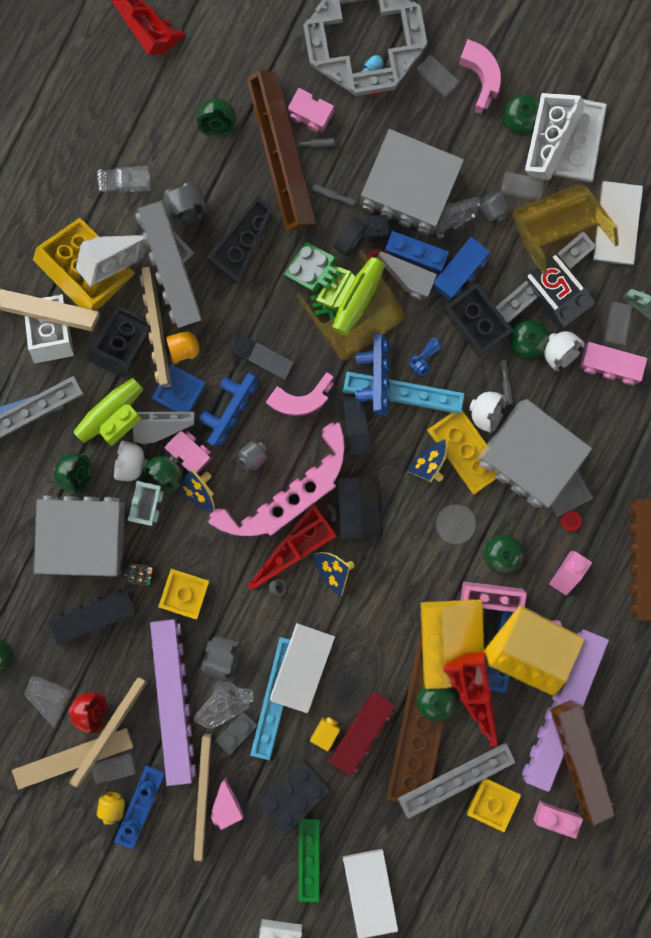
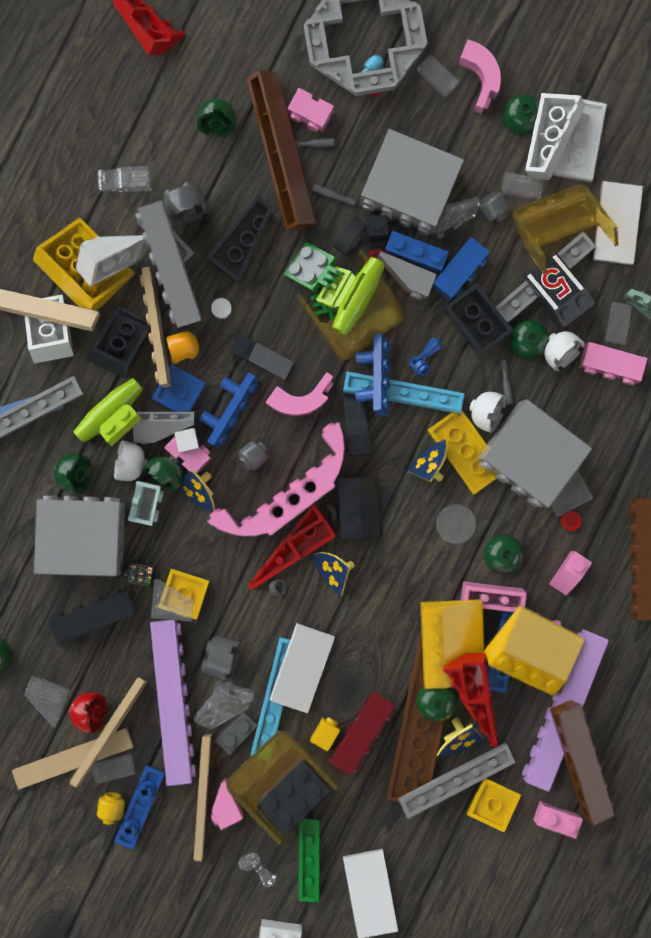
none -> clear wing [151,579,194,621]
none -> white tile [175,428,199,453]
none -> white tile [211,298,232,319]
none -> clear yellow windscreen [226,731,338,845]
none -> clear piece [238,853,276,887]
none -> shield [437,718,484,756]

